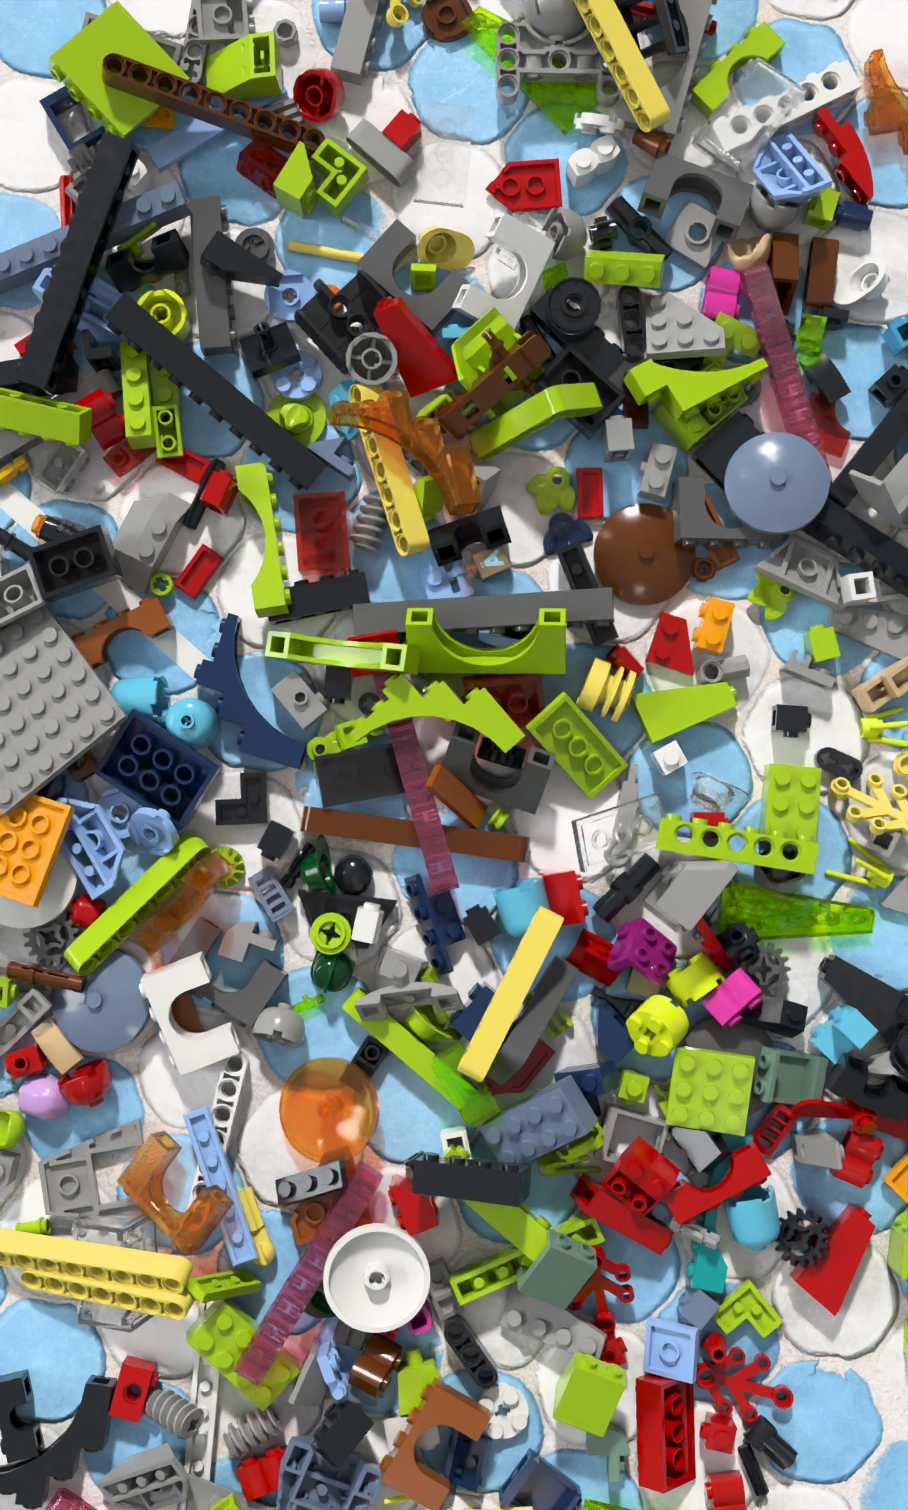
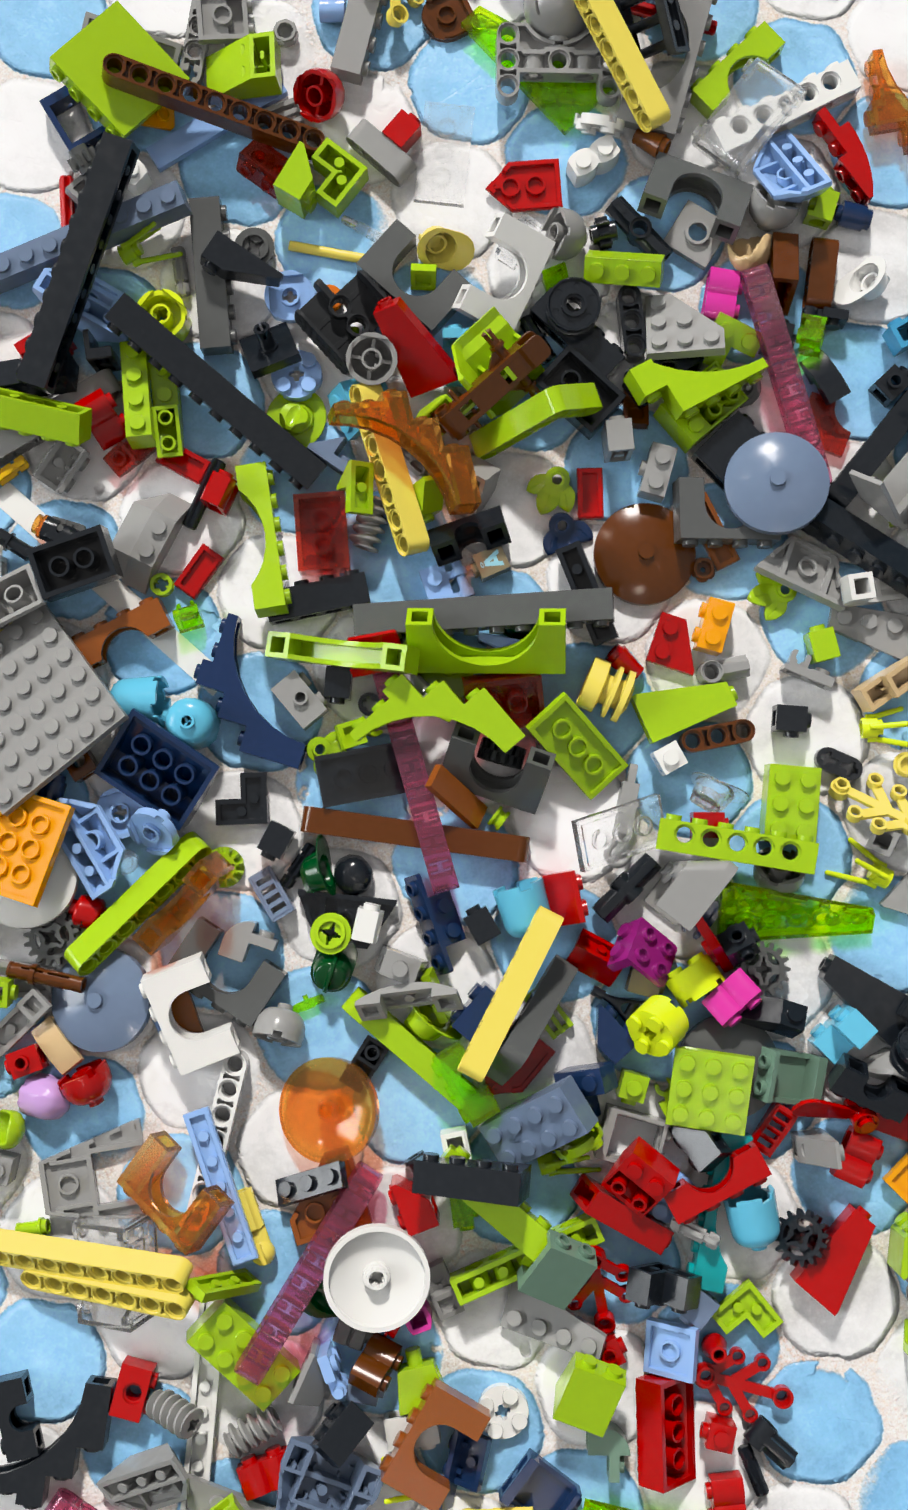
black arch [105,228,190,294] -> none
black beam [444,1314,498,1389] -> none
none -> clear neon green tile [172,600,205,634]
none -> lime slope [336,460,374,516]
none -> clear neon green brick [450,1198,479,1231]
none -> black brick [625,1262,702,1314]
none -> reddish brown beam [678,719,755,753]

